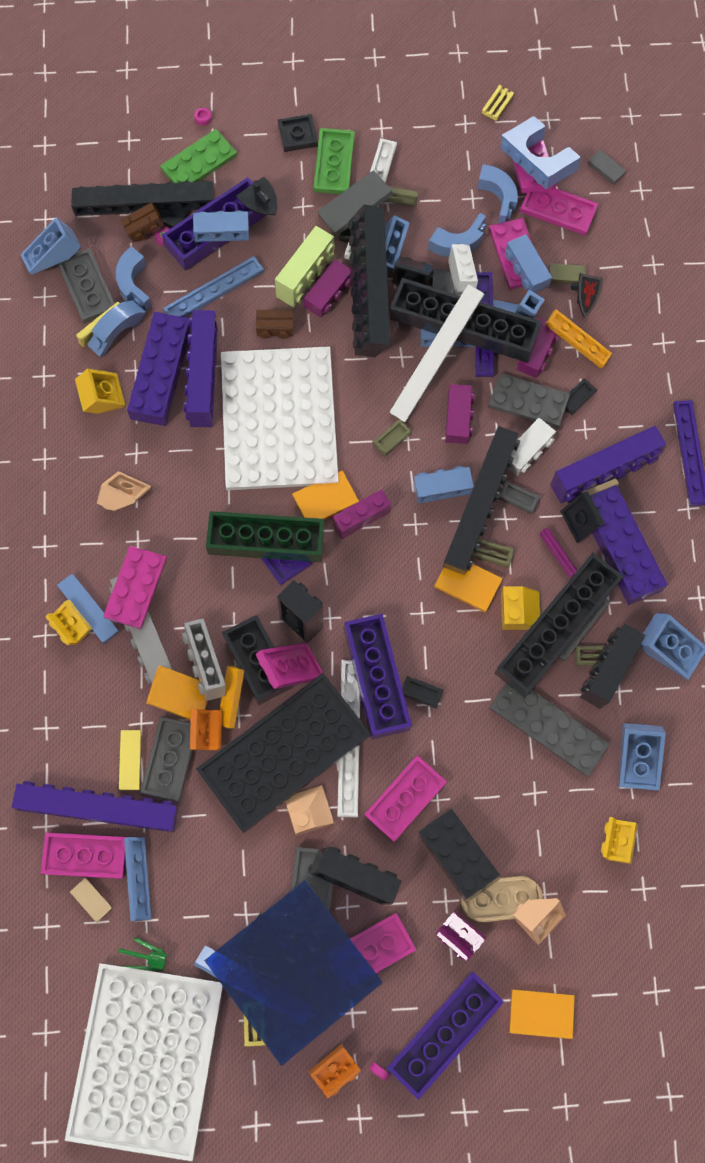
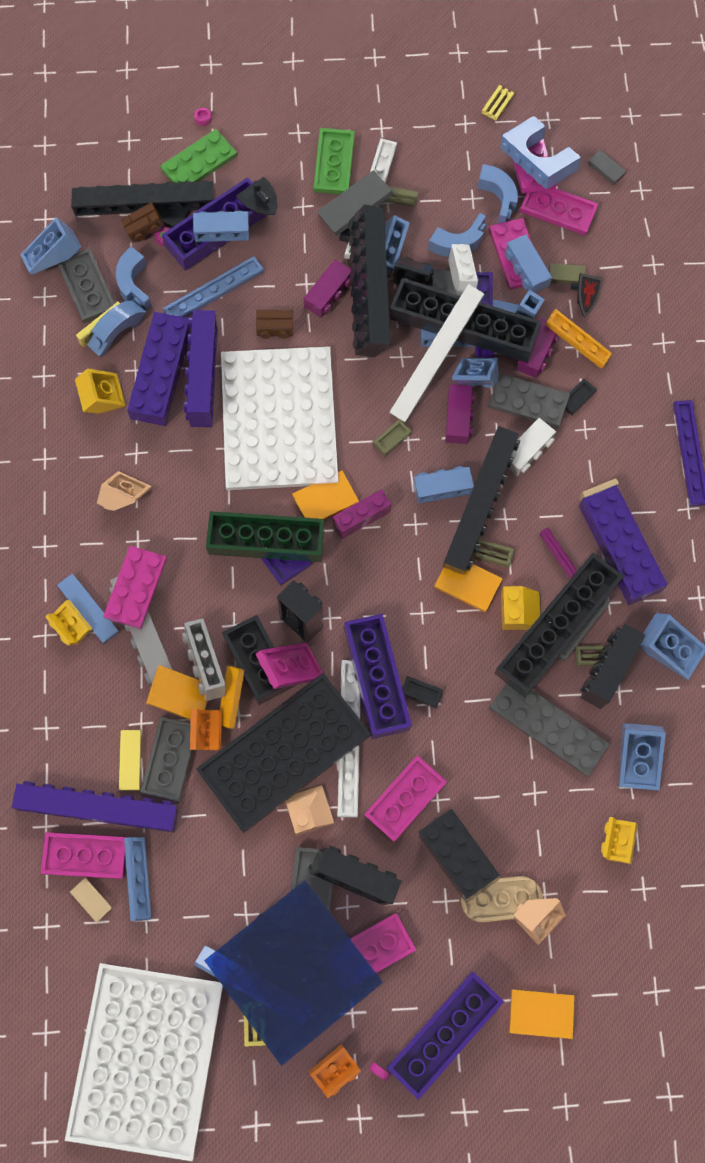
green plant [118,937,167,972] -> none
yellowish green brick [275,226,335,307] -> none
black tile [278,114,318,152] -> none
bracket [436,910,486,961] -> none
dark grey tile [498,481,540,514] -> none
dark purple brick [550,426,666,503] -> none
black tile [560,491,605,543] -> none
none -> medium blue slope [452,358,499,388]

